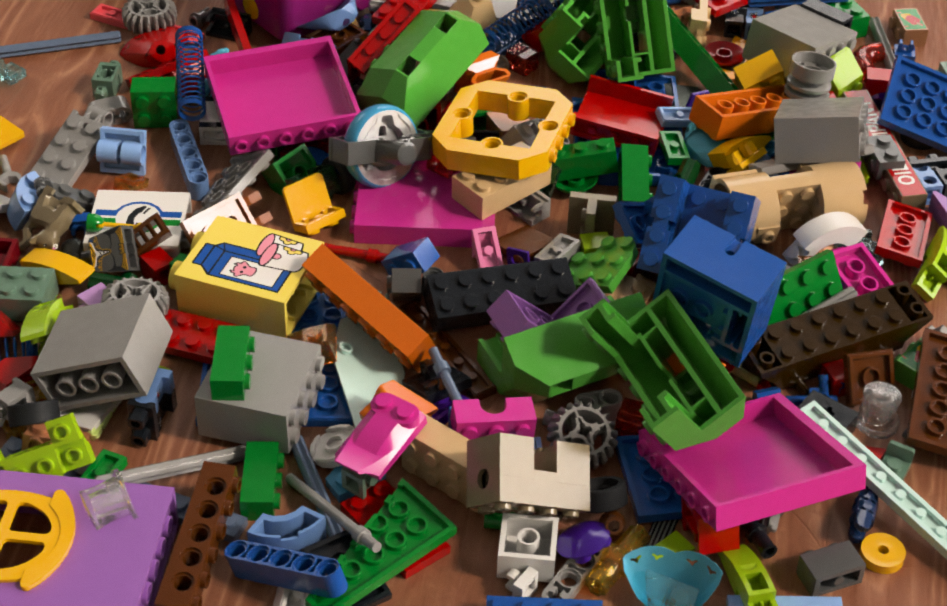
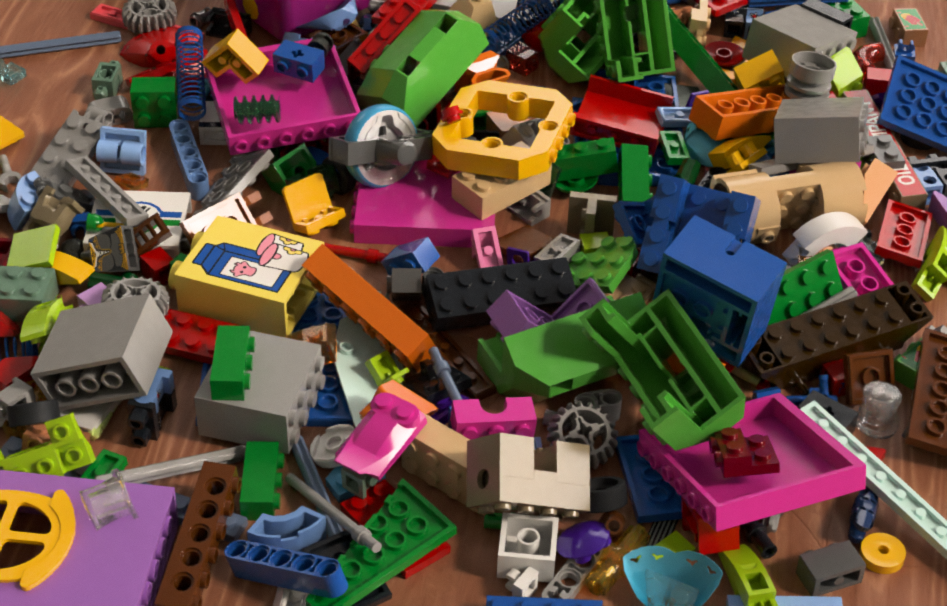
clear red brick [615,397,645,437] -> none
sand green bracket [882,440,915,481] -> none
none -> lime tile [7,224,60,268]
none -> light grey plate [65,155,149,228]
none -> yellow brick [201,28,269,84]
none -> clear green piece [233,94,281,125]
none -> blue brick [273,40,325,83]
none -> pearl dark grey wheel [307,32,334,58]
none -> lime bracket [365,350,410,387]
none -> red plate [441,105,464,125]
none -> dark red plate [709,427,780,478]
none -> light nougat slope [861,158,898,226]

